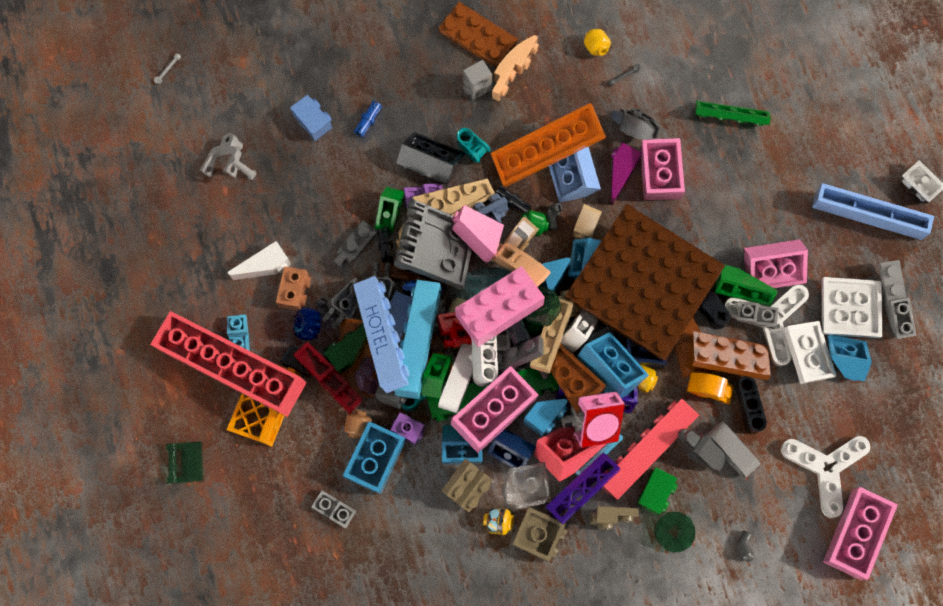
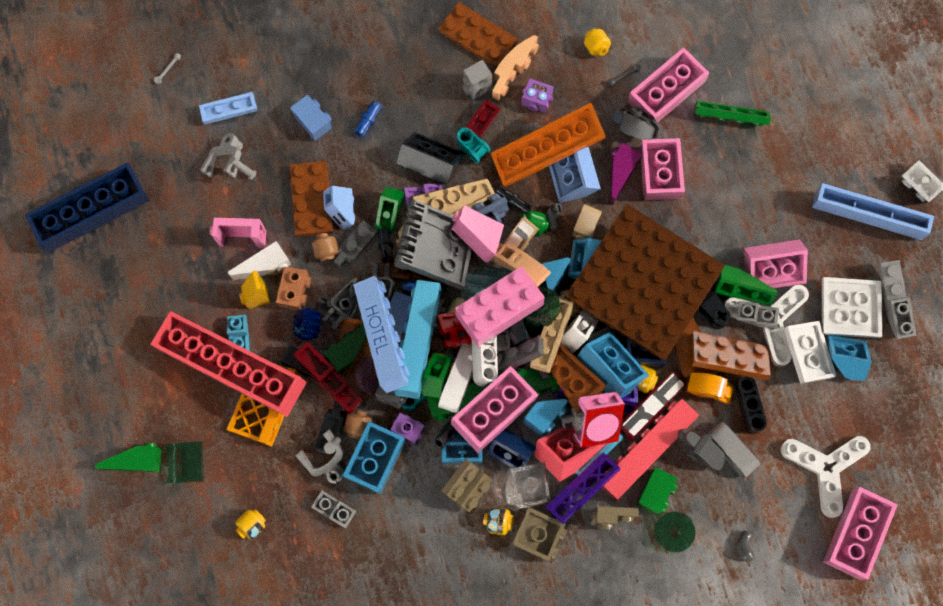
none -> dark blue brick [25,162,150,253]
none -> green slope [95,443,162,473]
none -> light blue plate [199,92,258,125]
none -> bright pink panel [210,218,266,249]
none -> yellow head [235,509,266,539]
none -> yellow slope [239,270,271,309]
none -> dark orange plate [290,161,334,237]
none -> light grey piece [295,429,345,483]
none -> medium nougat head [312,233,339,262]
none -> black hinge [314,401,346,456]
none -> light blue slope [323,186,355,230]
none -> black pin [433,416,456,449]
none -> dark red plate [465,99,501,139]
none -> medium lavender head [521,78,554,113]
none -> slope [621,371,687,440]
none -> bright pink brick [627,47,709,123]

